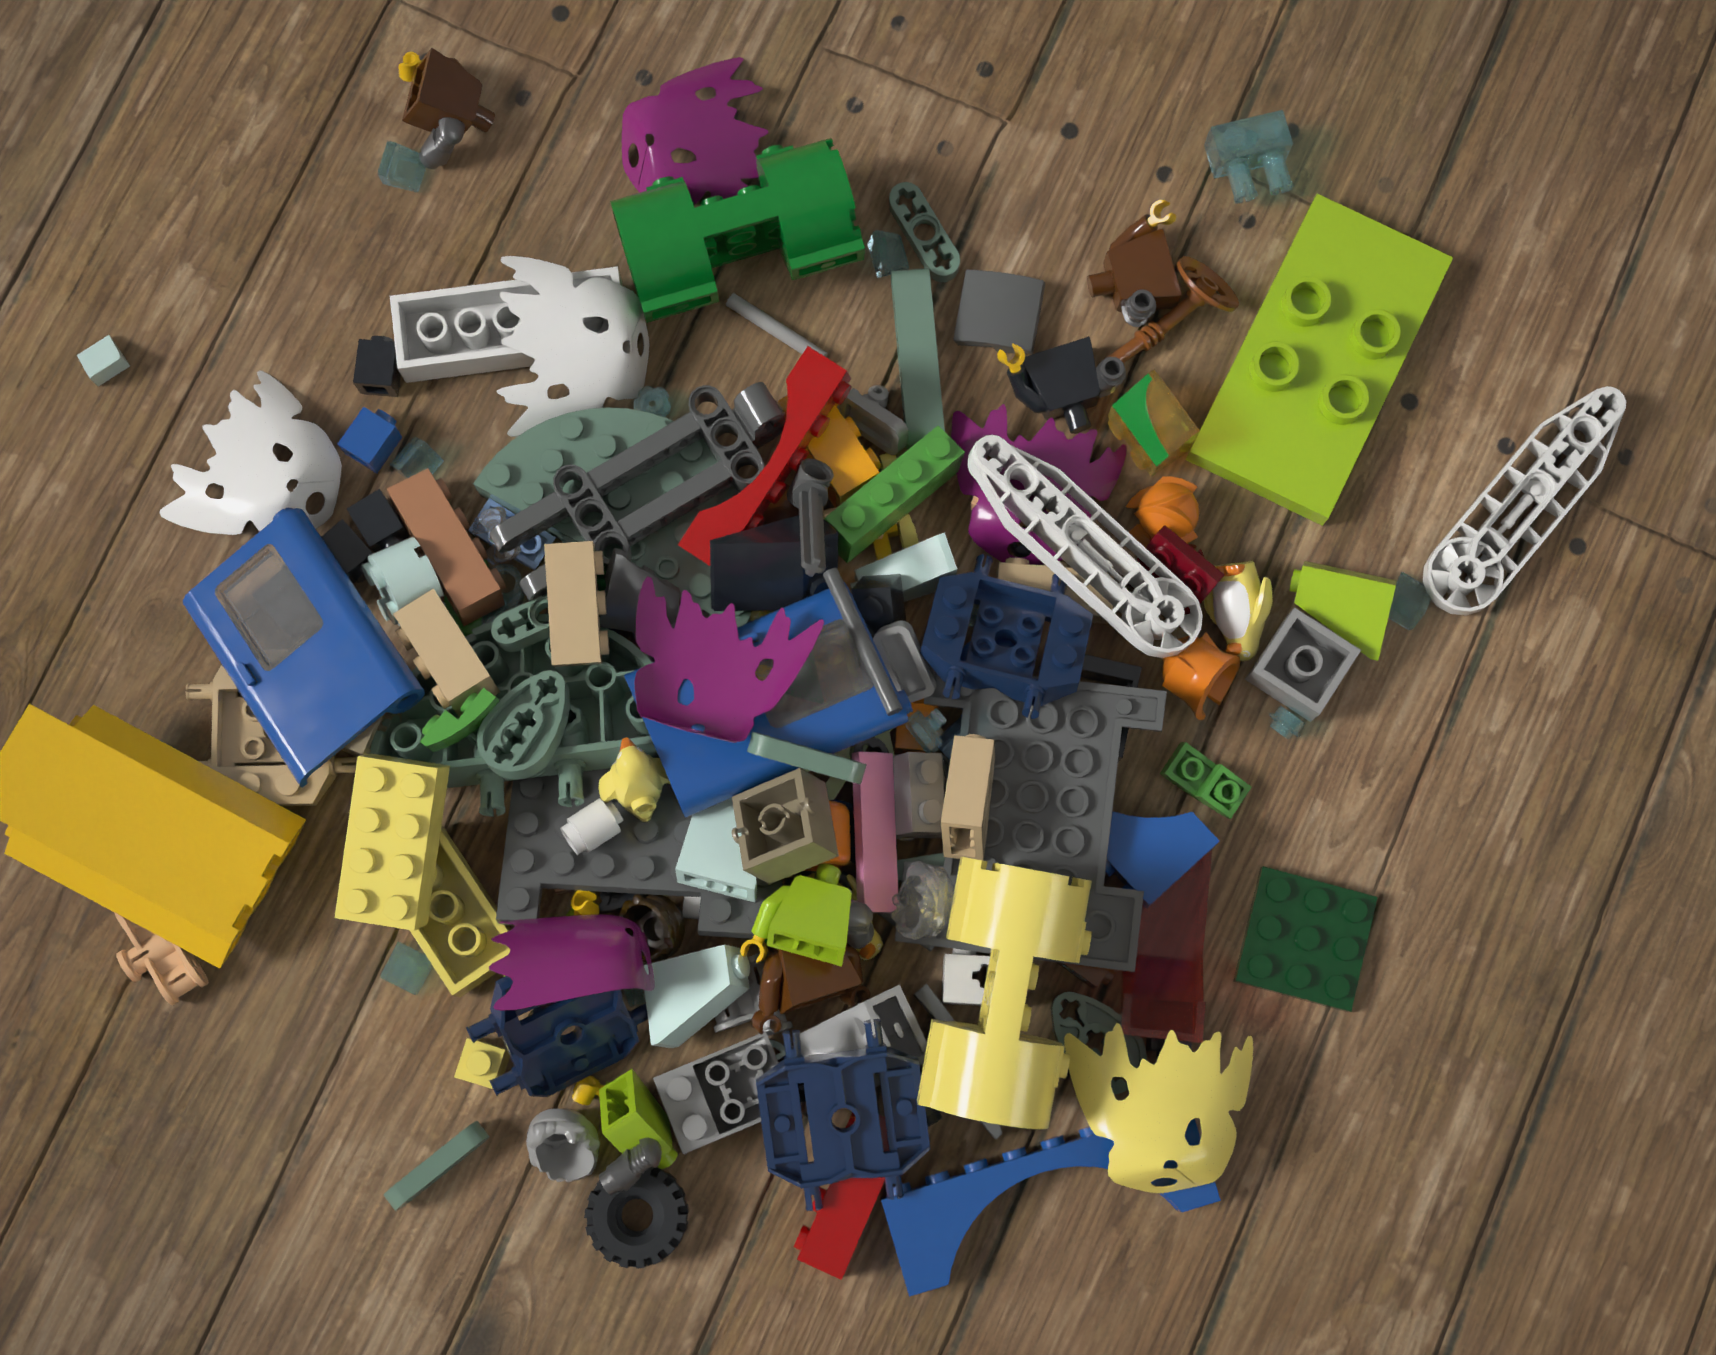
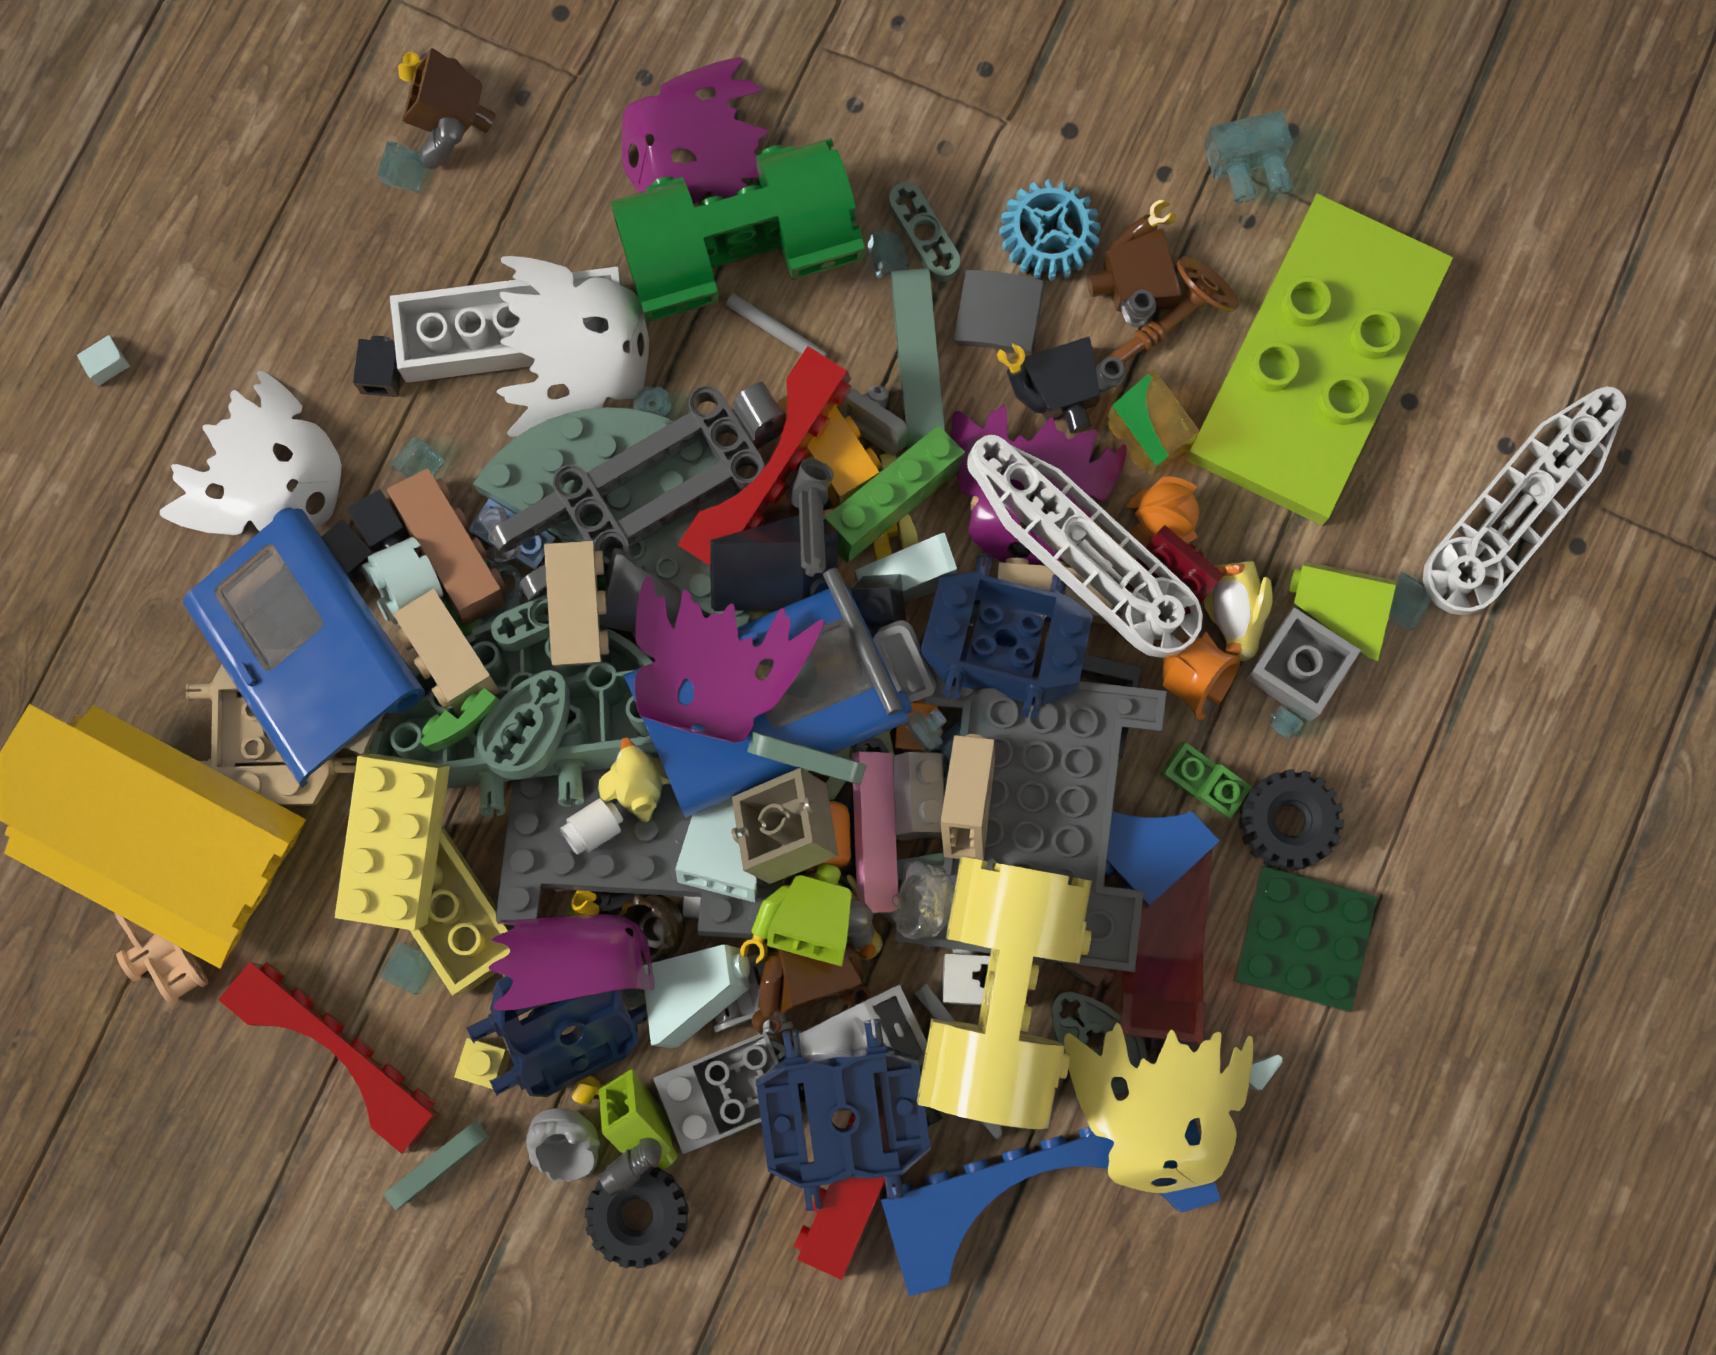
blue brick [338,407,402,474] -> none
none -> red arch [218,962,440,1154]
none -> medium azure gear [999,179,1101,281]
none -> black tyre [1239,769,1344,871]
none -> light aqua slope [1249,1055,1283,1090]

